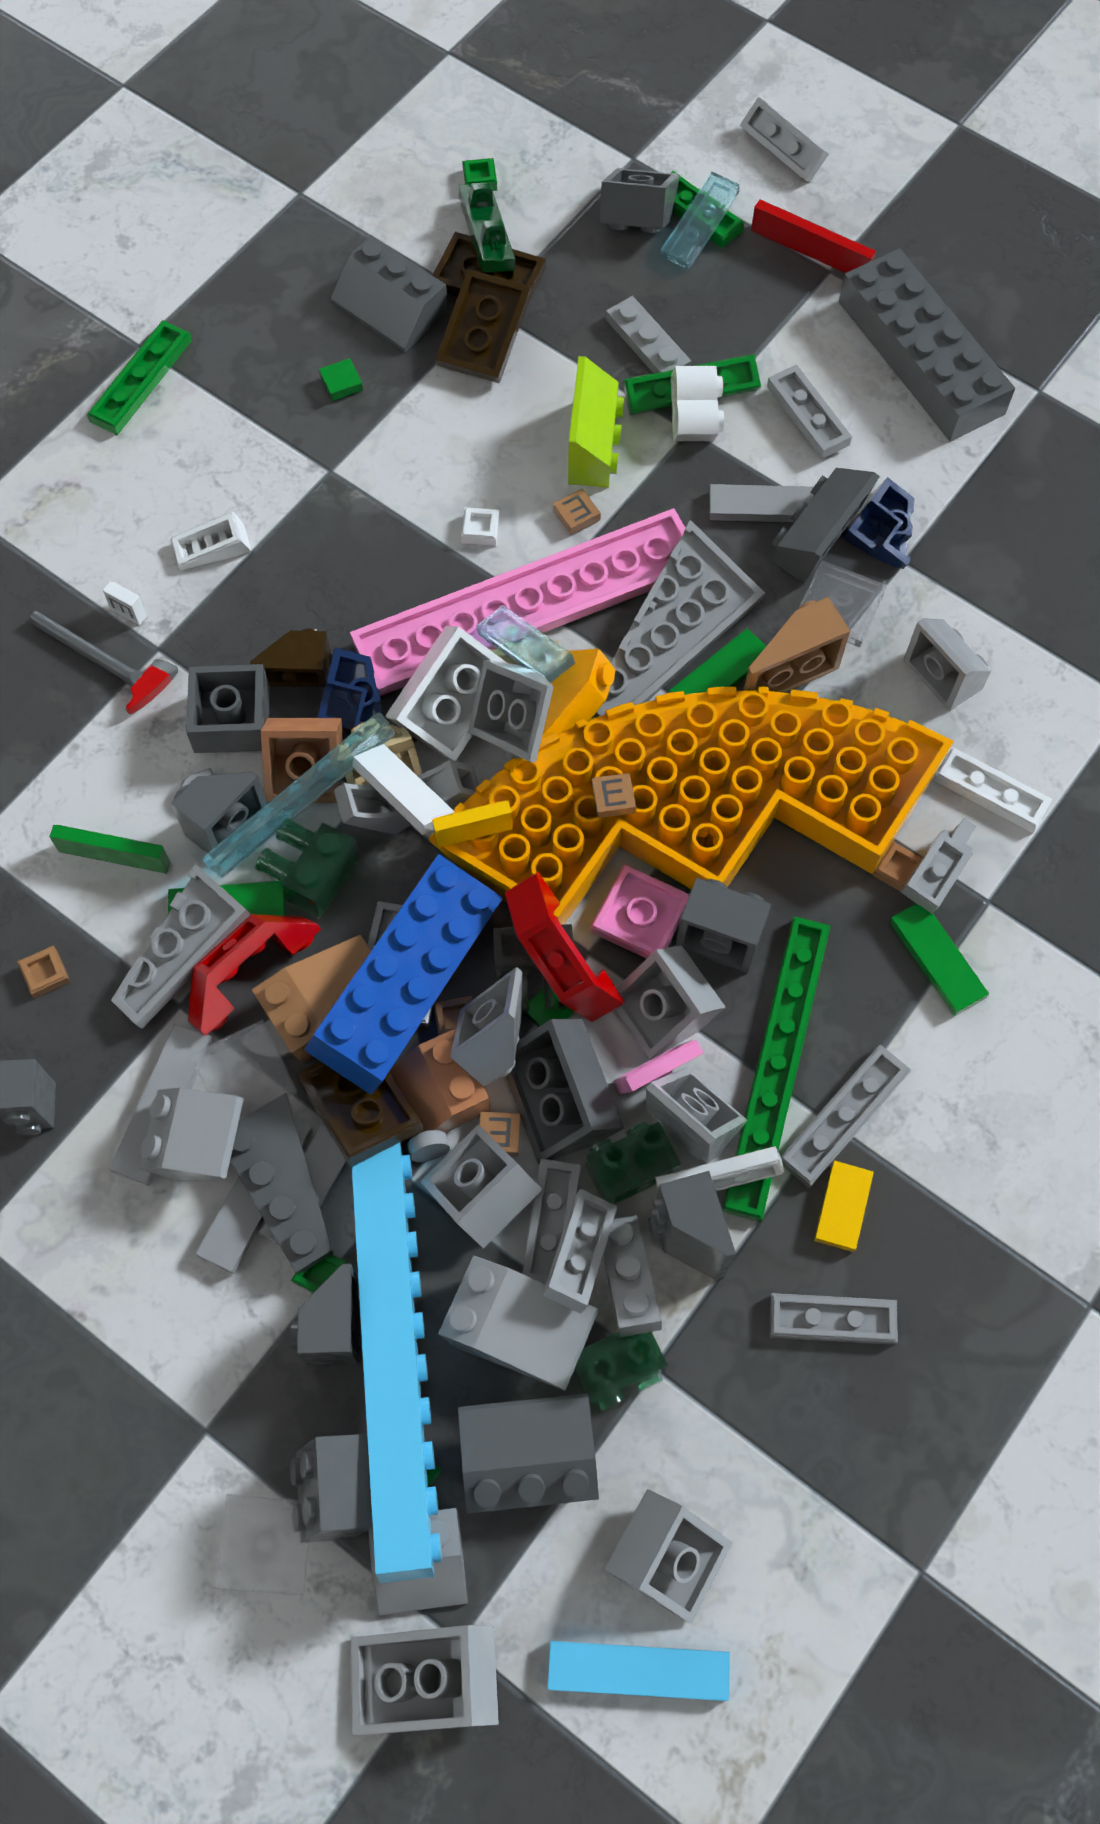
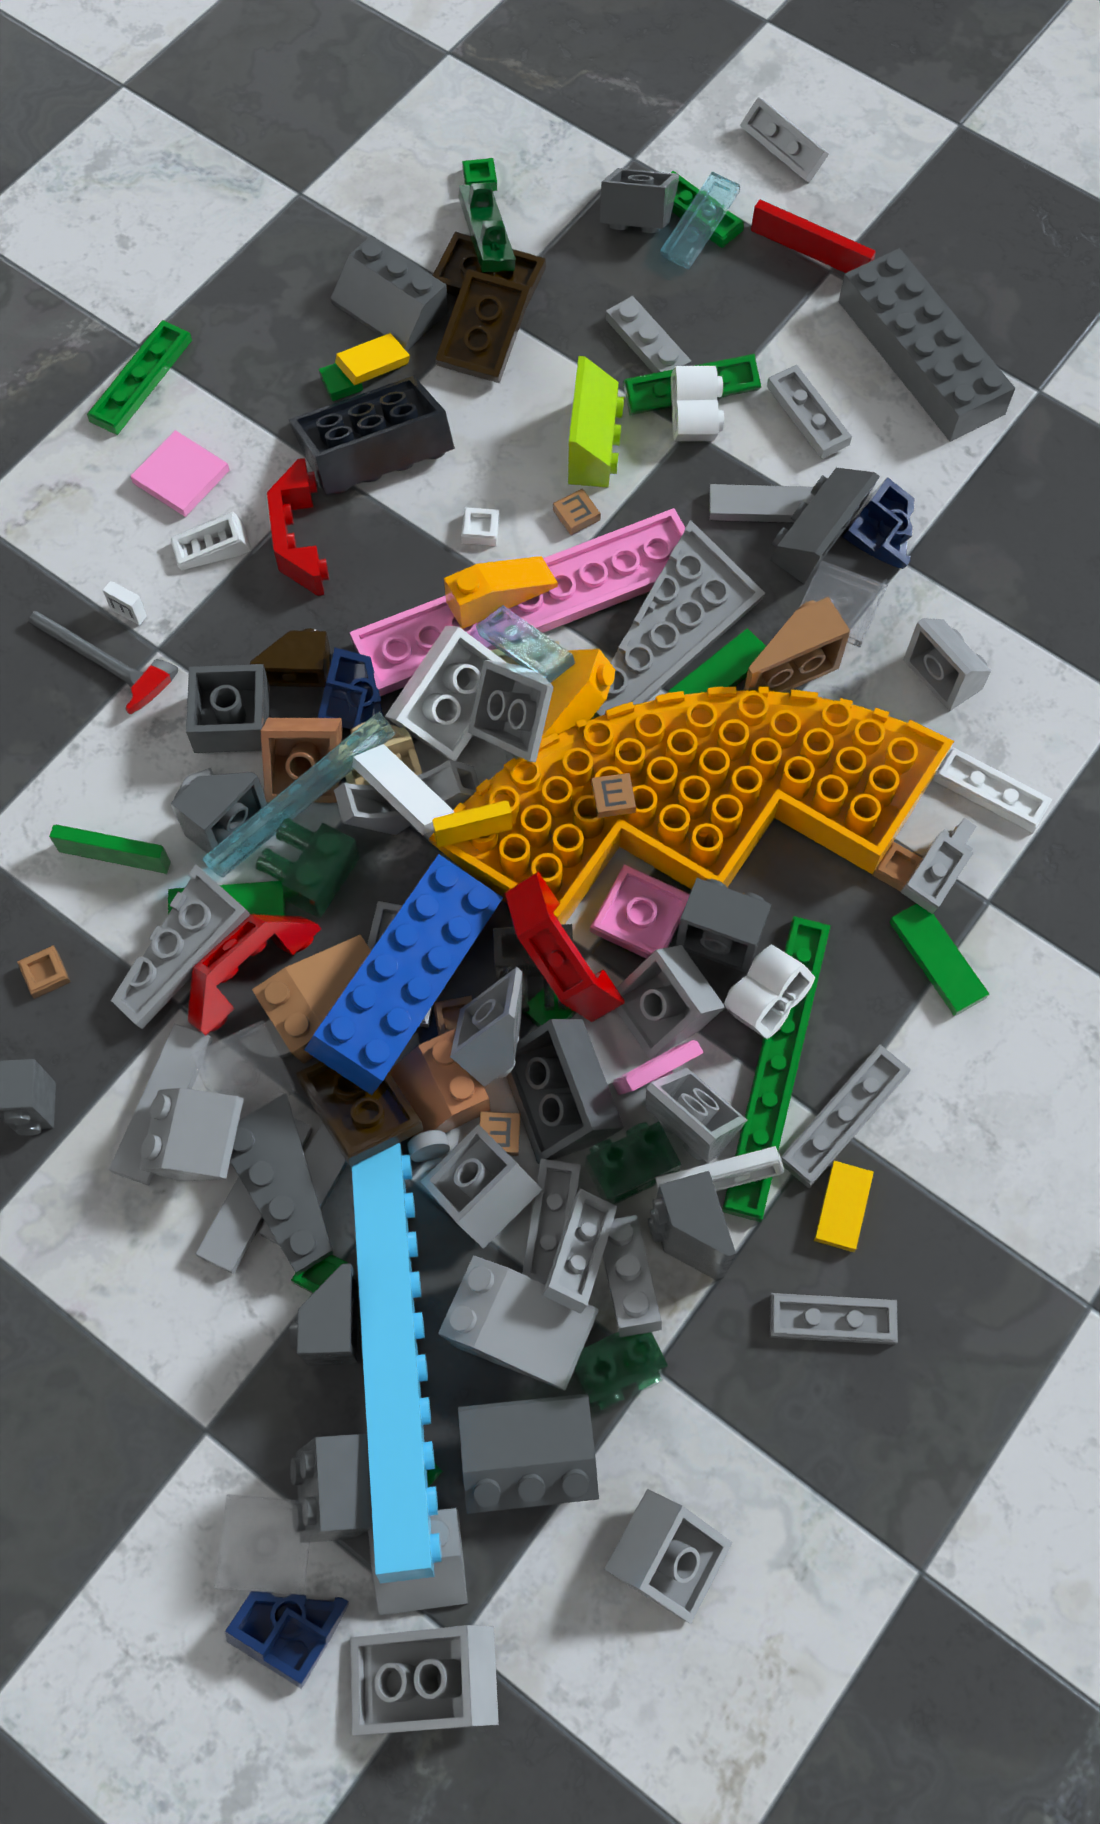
medium azure tile [548,1641,730,1701] -> none
none -> bright pink tile [130,430,230,517]
none -> dark blue slope [225,1591,349,1689]
none -> red slope [267,458,329,596]
none -> black slope [289,376,455,495]
none -> yellow tile [335,333,410,385]
none -> light orange slope [444,556,558,629]
none -> white brick [724,944,815,1039]

